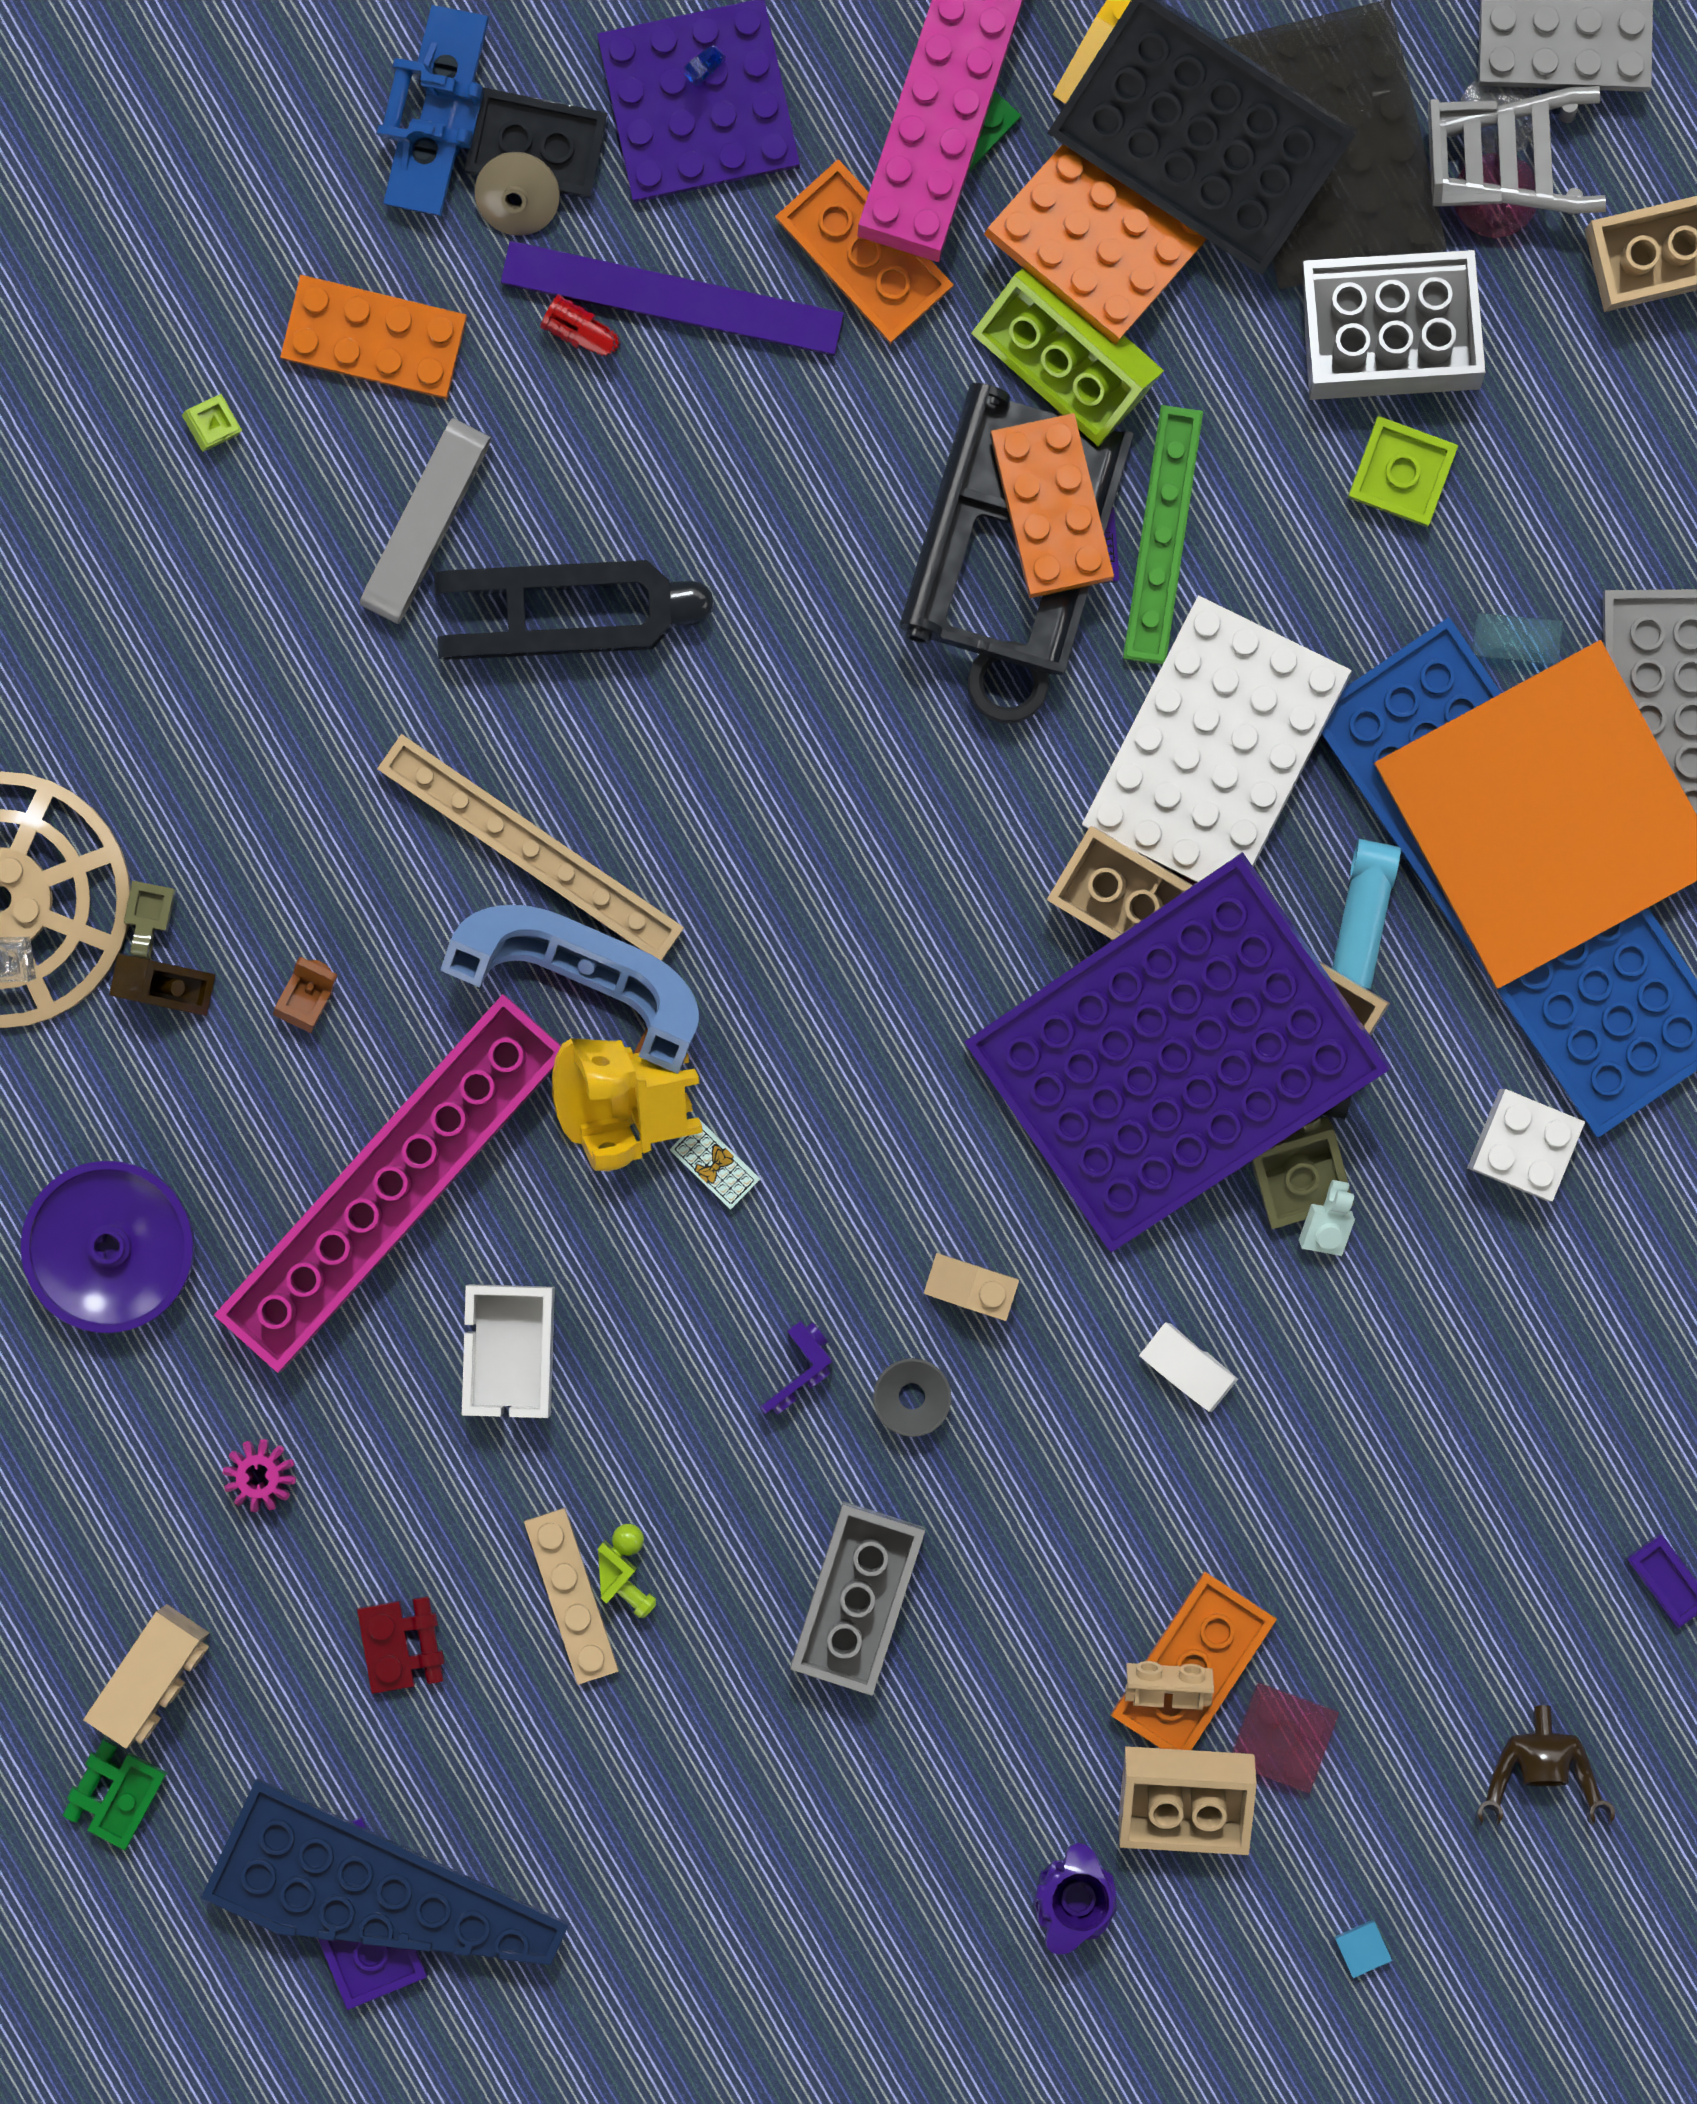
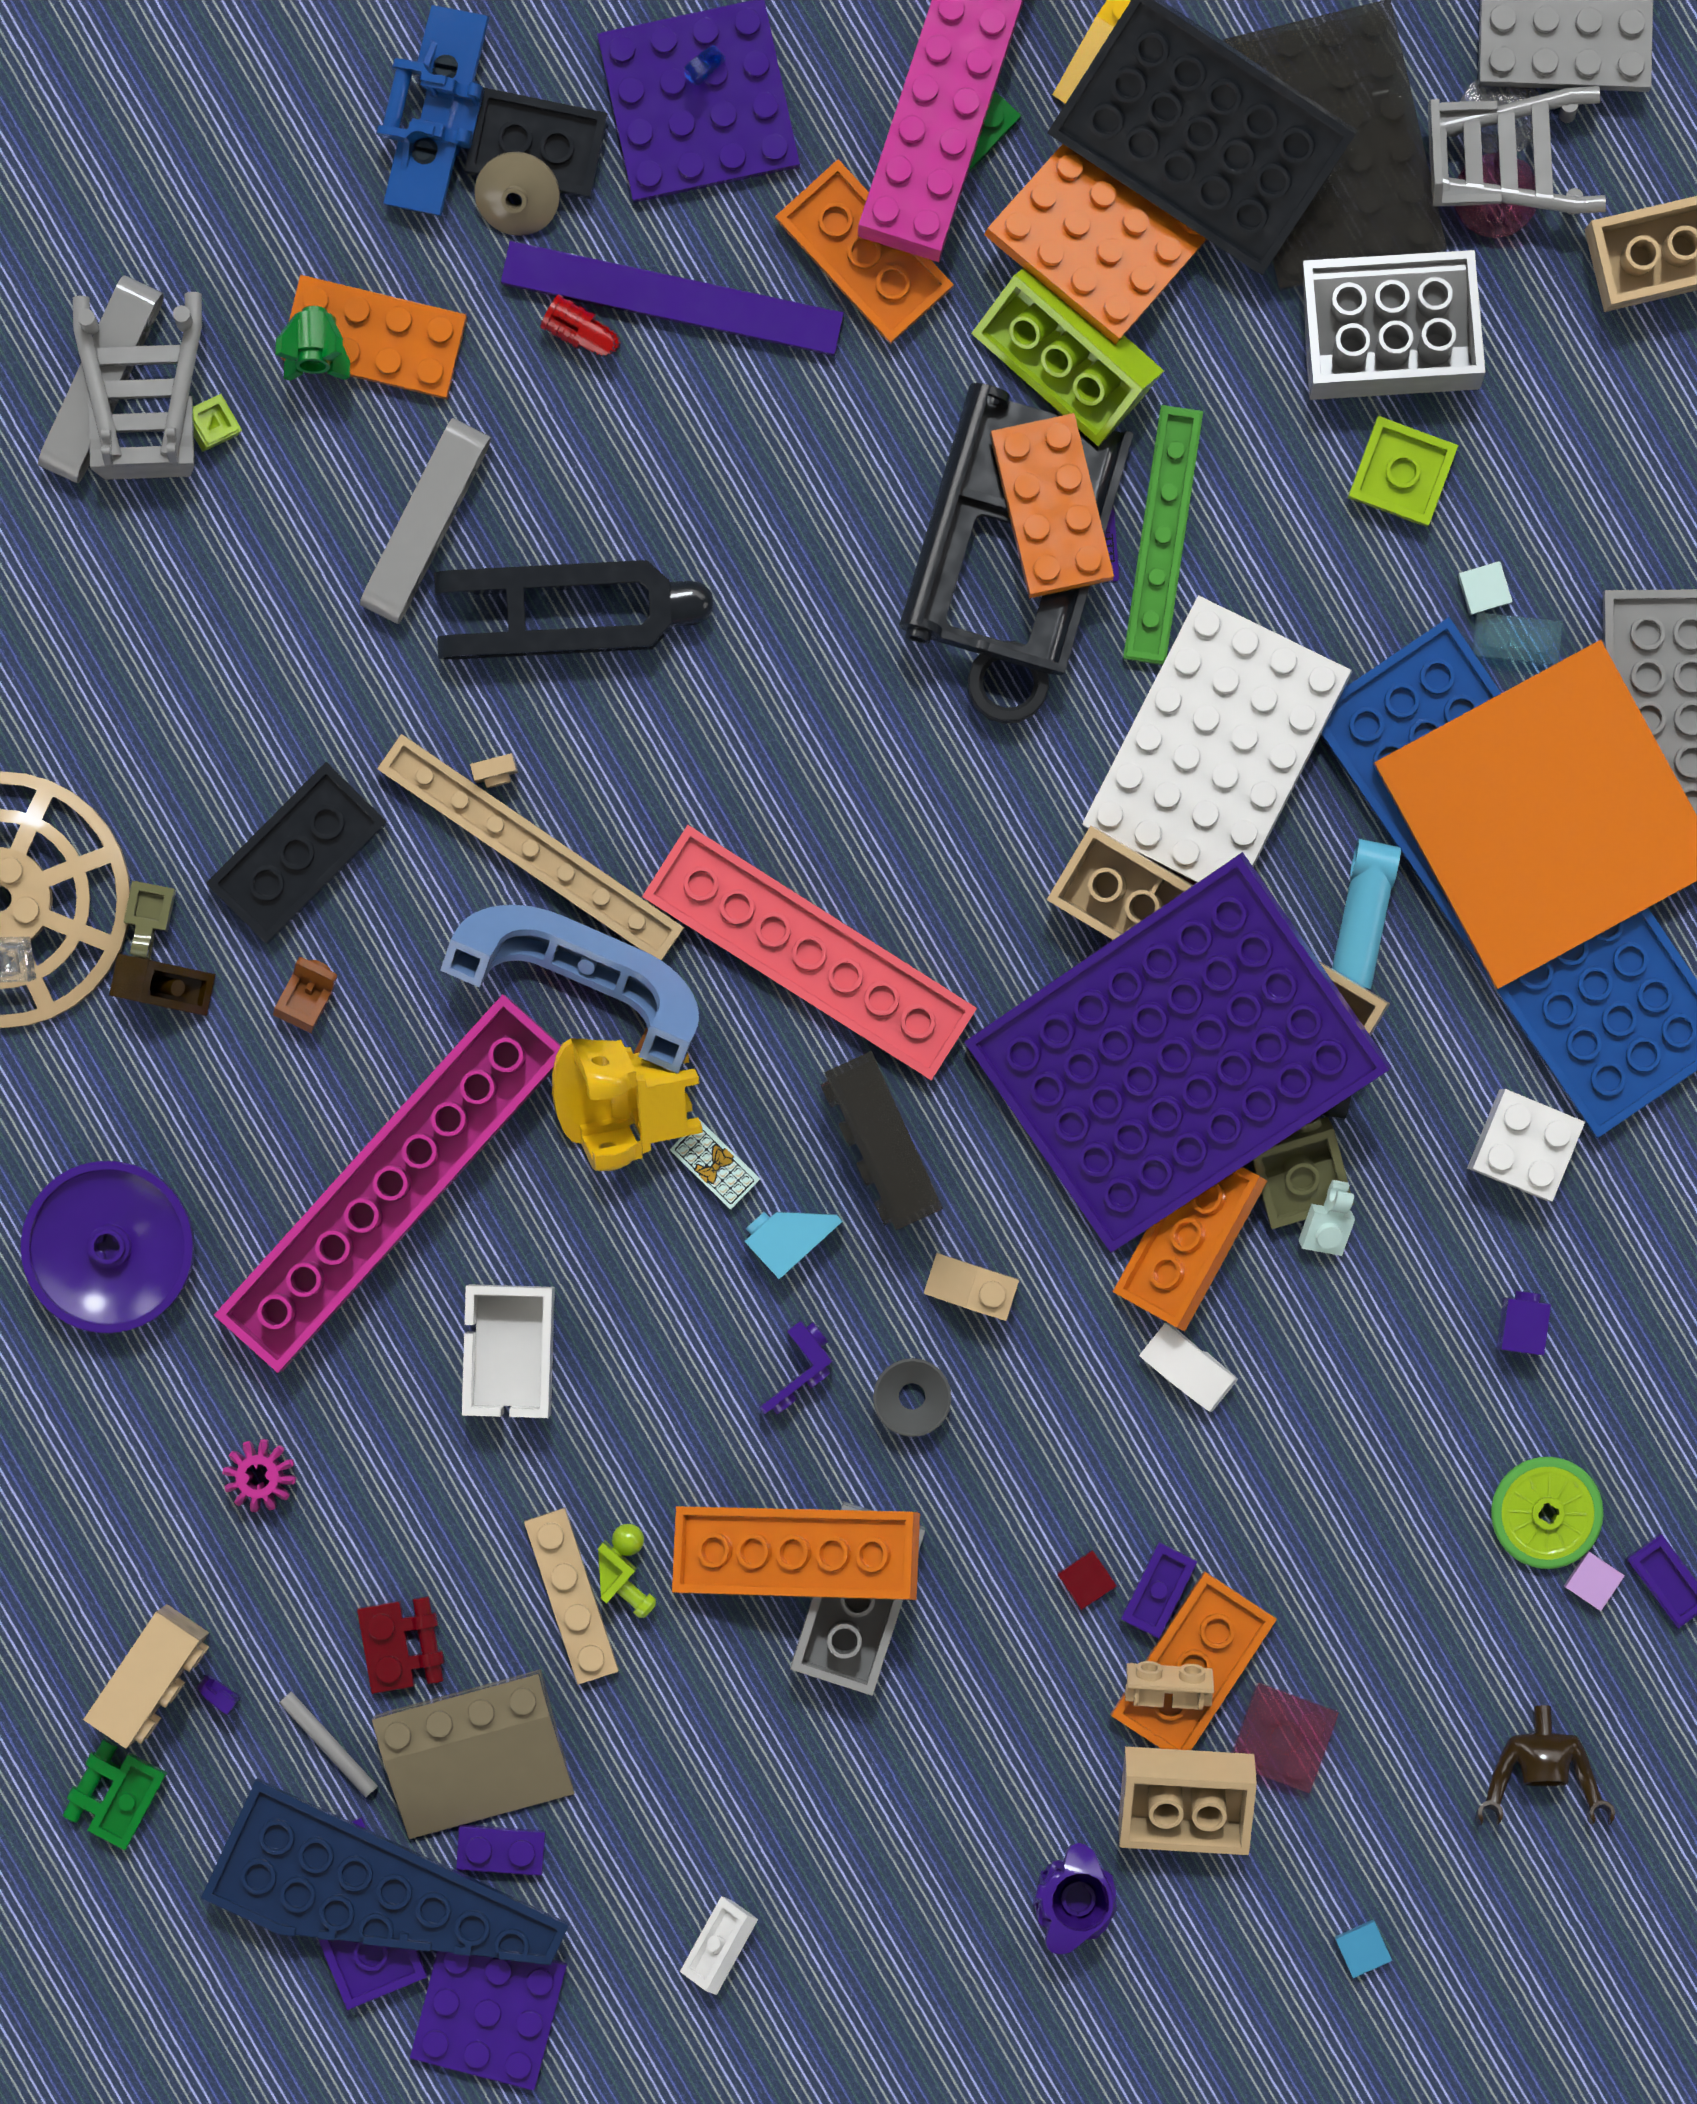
none -> light grey beam [38,275,164,483]
none -> light grey hand [72,292,202,480]
none -> dark purple tile [197,1674,240,1715]
none -> black plate [206,762,388,944]
none -> green brick [275,306,350,381]
none -> light grey bar [279,1691,378,1798]
none -> dark tan slope [372,1669,575,1839]
none -> dark purple plate [410,1951,567,2091]
none -> dark purple plate [456,1825,546,1876]
none -> tan plate [470,753,519,788]
none -> coral plate [642,825,977,1080]
none -> orange plate [672,1506,920,1600]
none -> white plate [680,1896,758,1995]
none -> medium azure slope [745,1212,843,1279]
none -> clear smoke brick [820,1051,943,1230]
none -> dark red tile [1057,1550,1117,1610]
none -> orange plate [1113,1167,1267,1332]
none -> dark purple plate [1120,1541,1197,1638]
none -> light aqua tile [1458,561,1512,615]
none -> lime wheel [1491,1457,1603,1569]
none -> dark purple brick [1497,1290,1551,1355]
none -> lavender tile [1564,1551,1625,1611]

